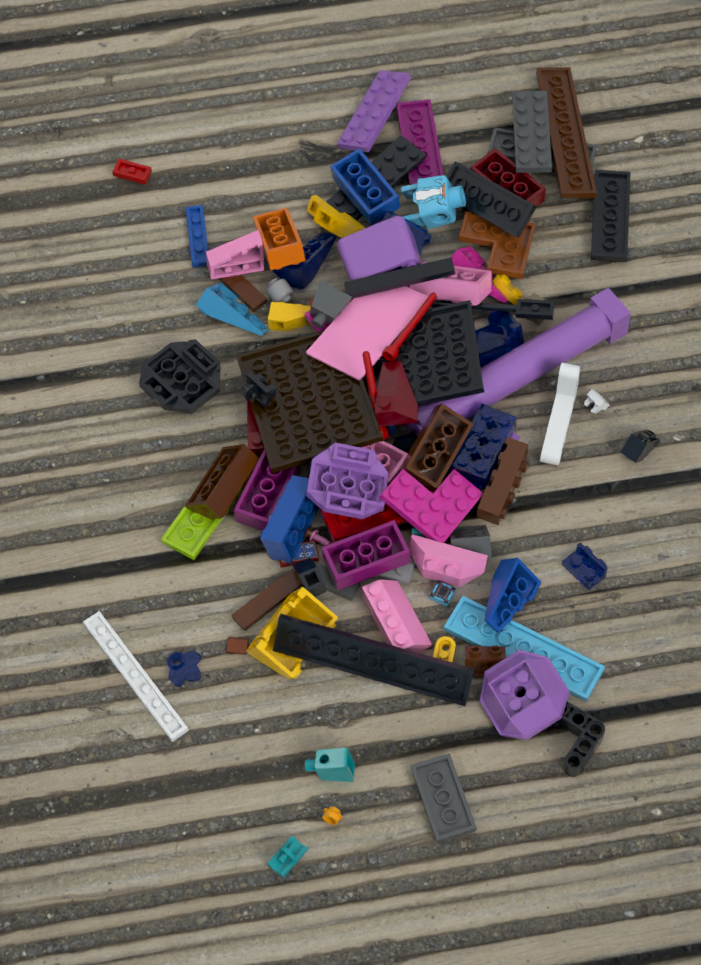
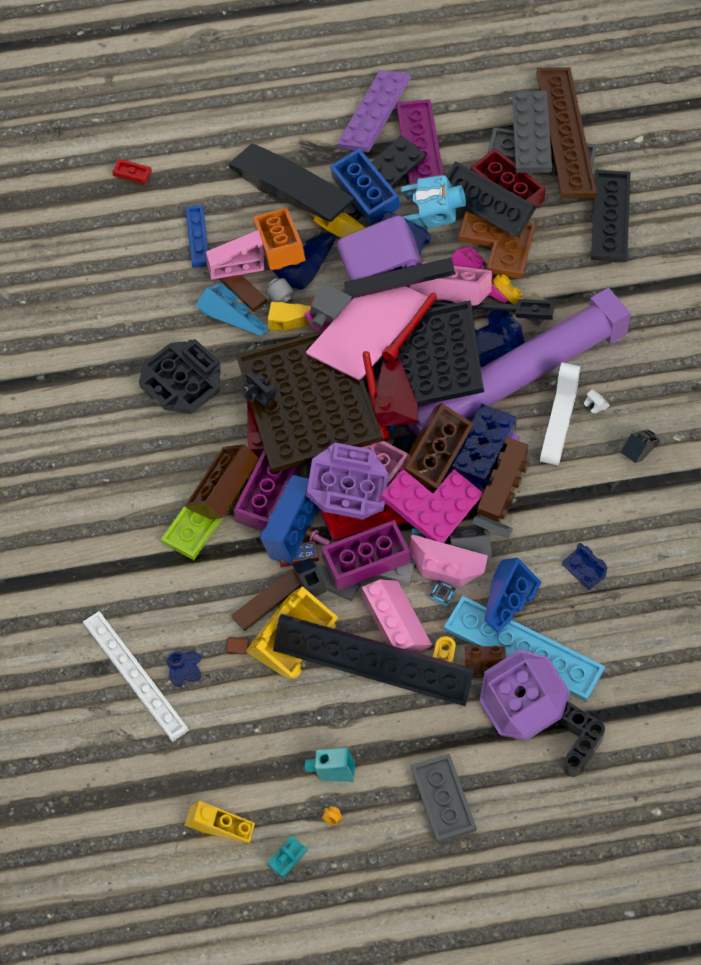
none -> yellow slope [185,800,255,843]
none -> black slope [228,143,355,222]
none -> dark grey tile [472,514,513,538]

